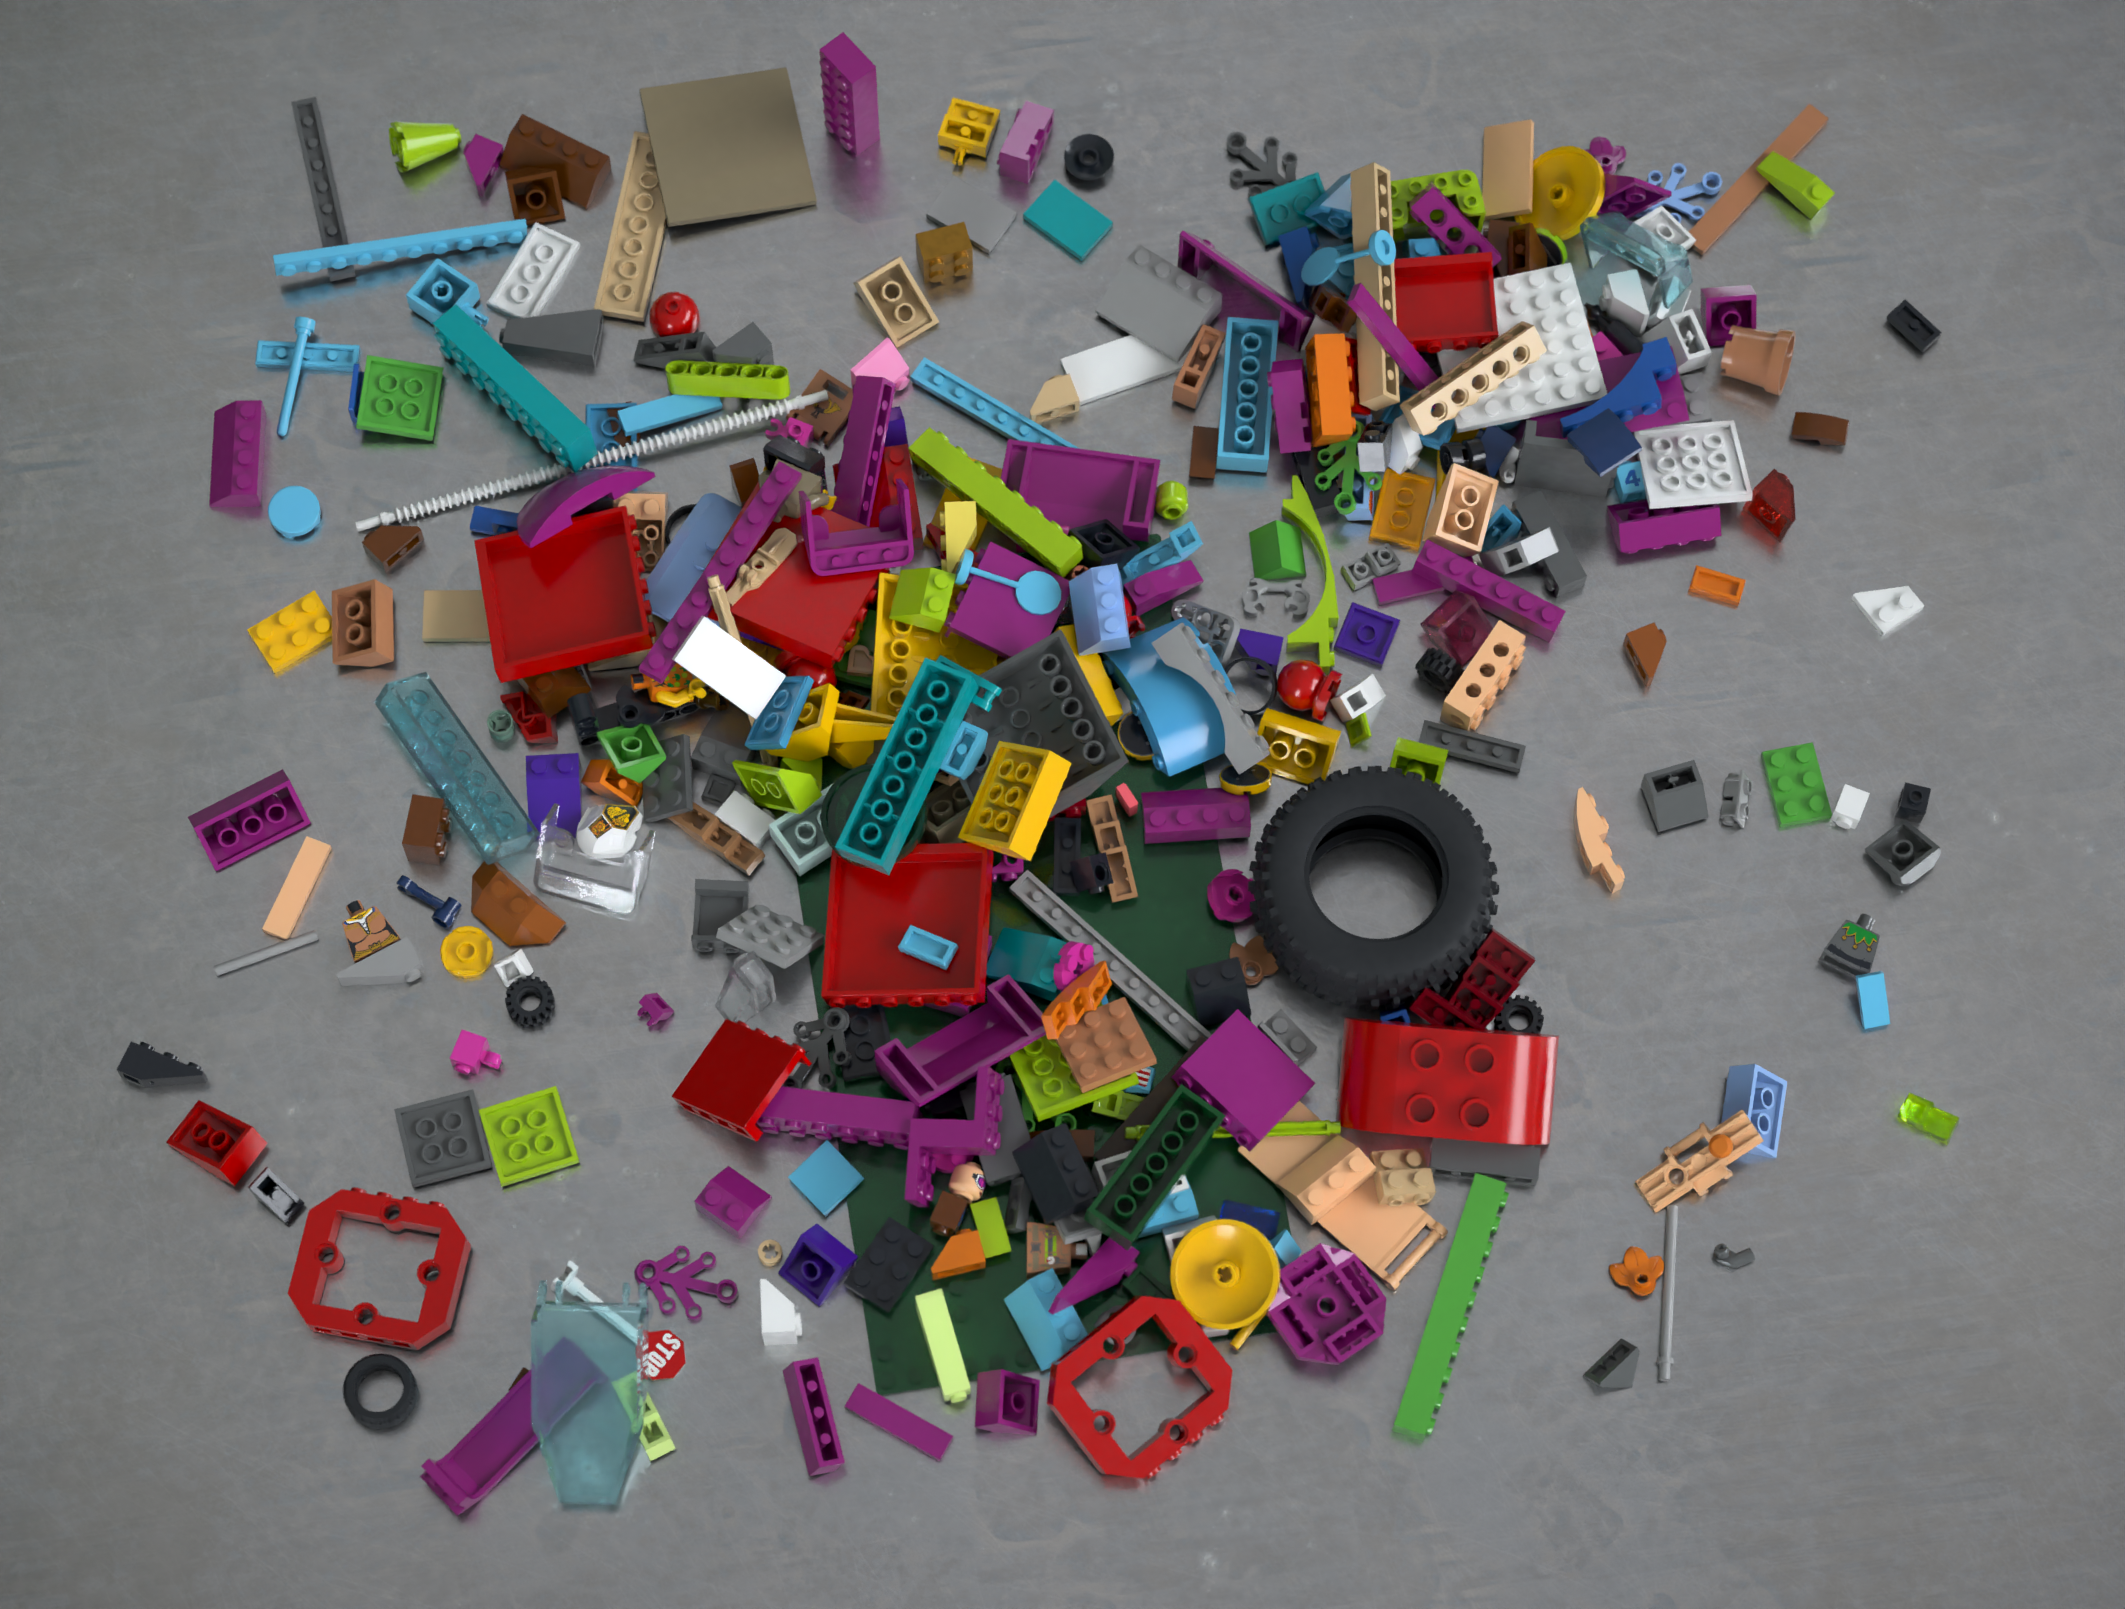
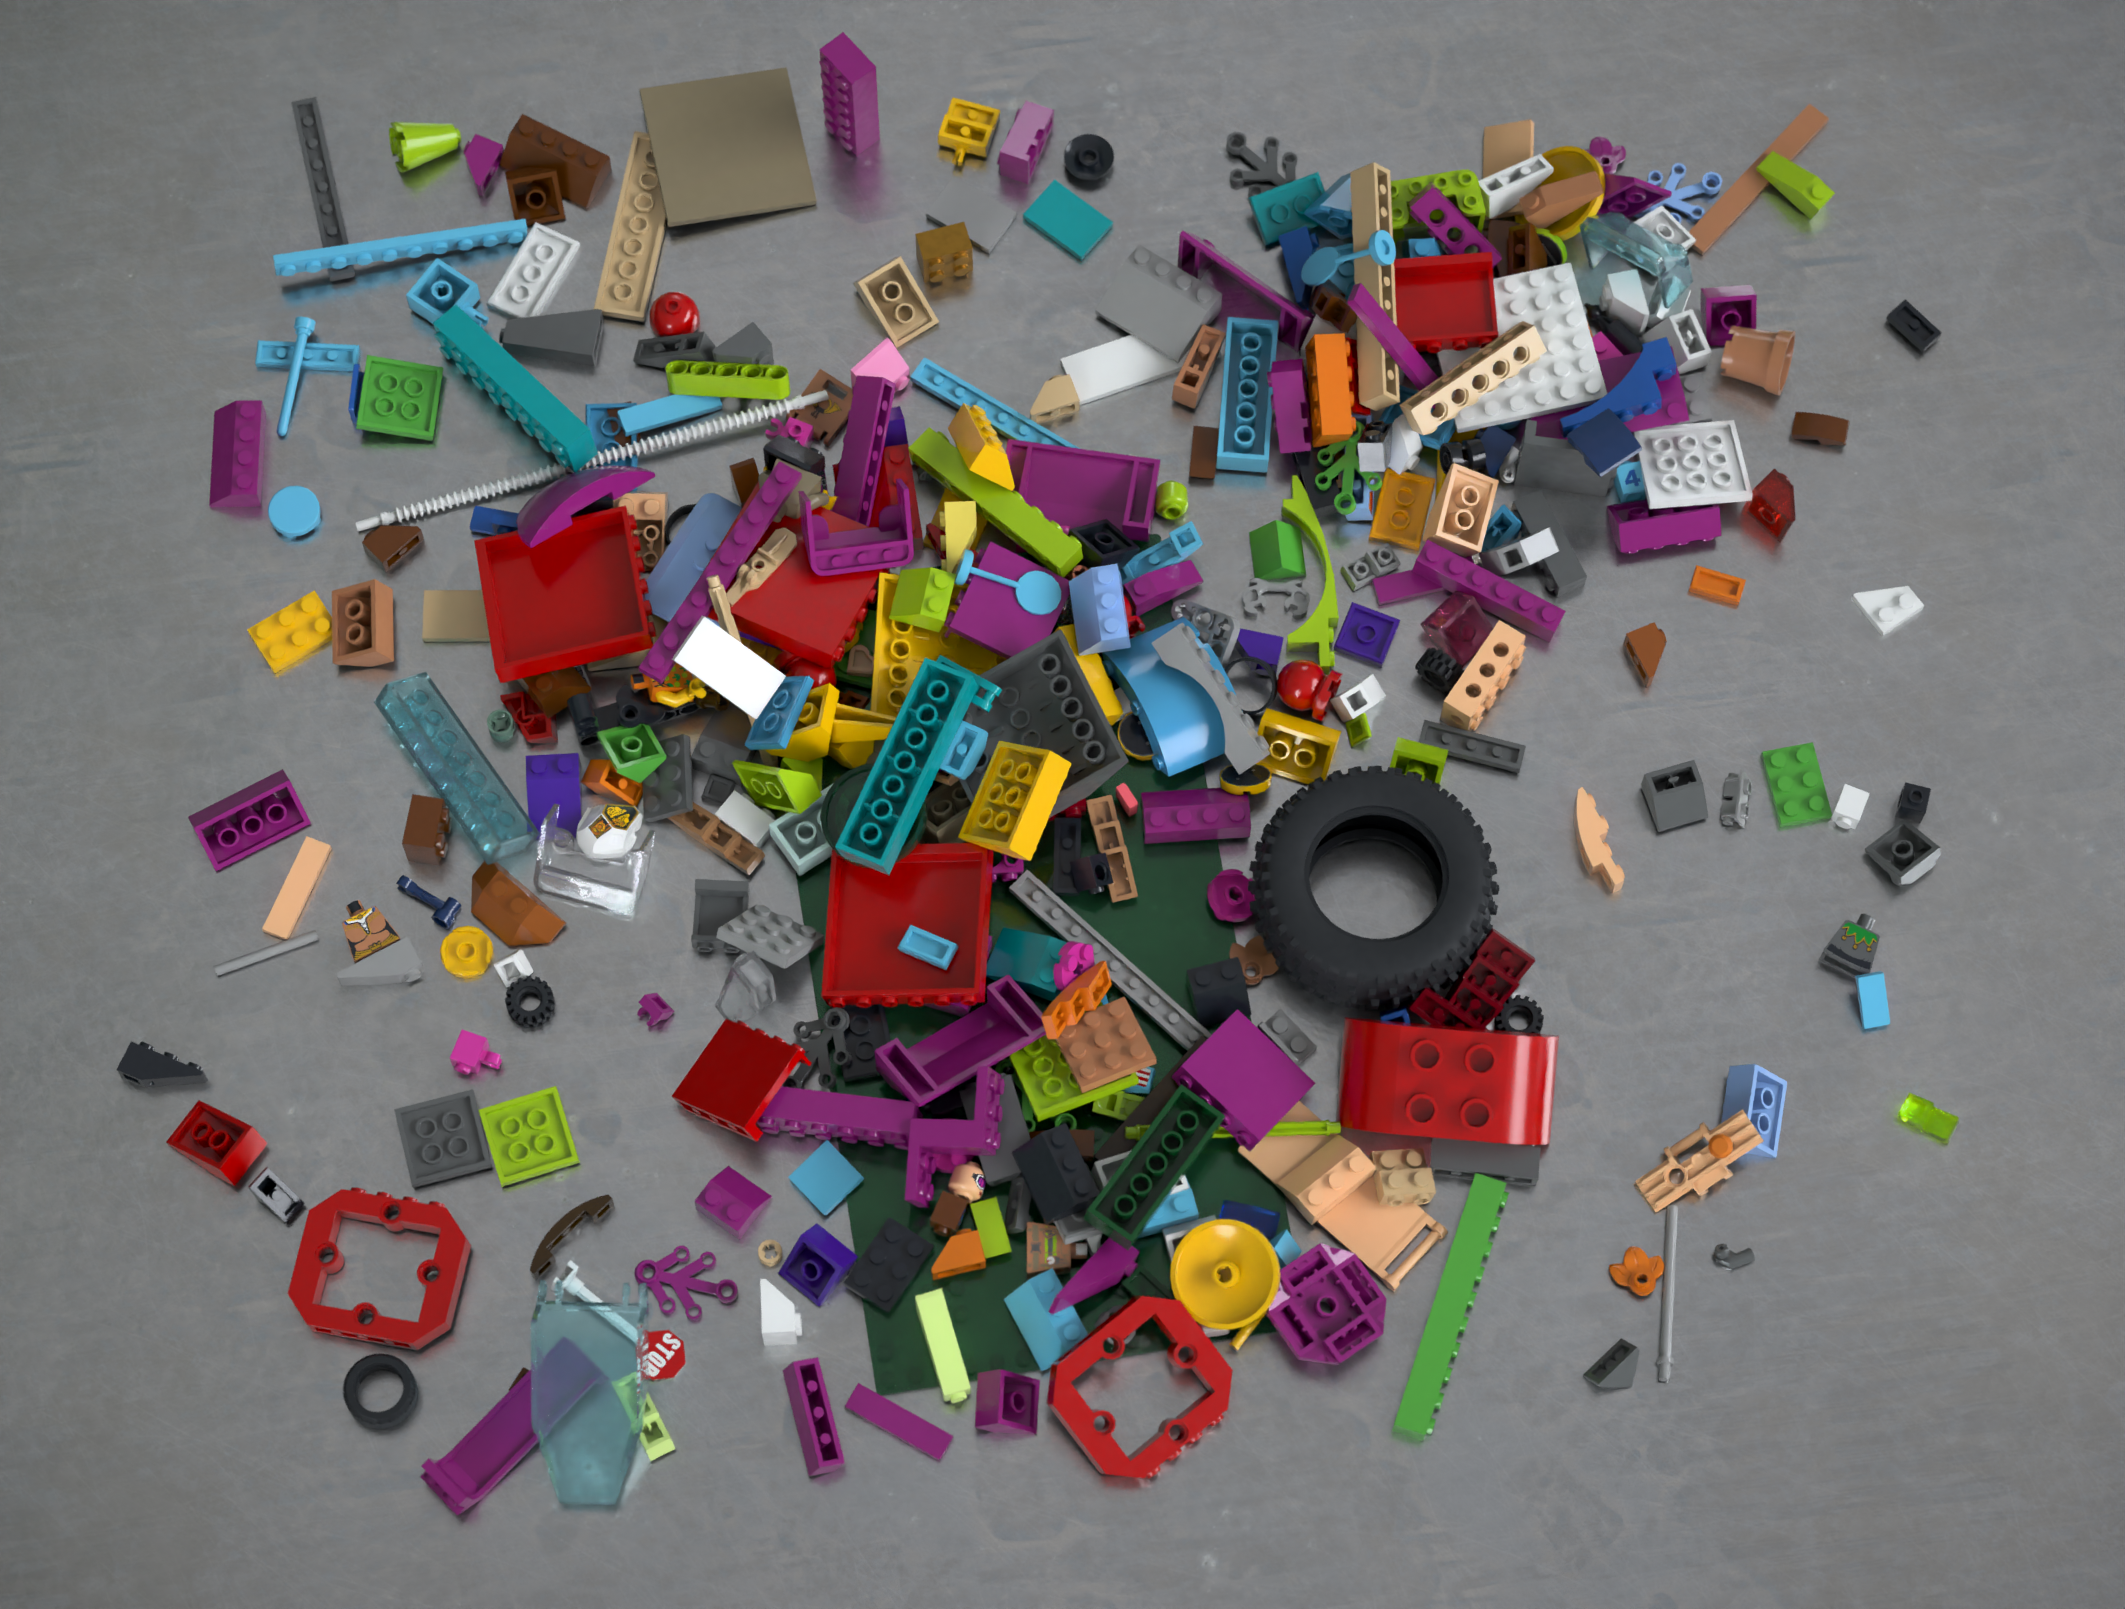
none -> dark brown slope [530,1195,614,1280]
none -> yellow slope [948,403,1015,491]
none -> white slope [1479,154,1554,219]
none -> nougat slope [1519,171,1604,229]

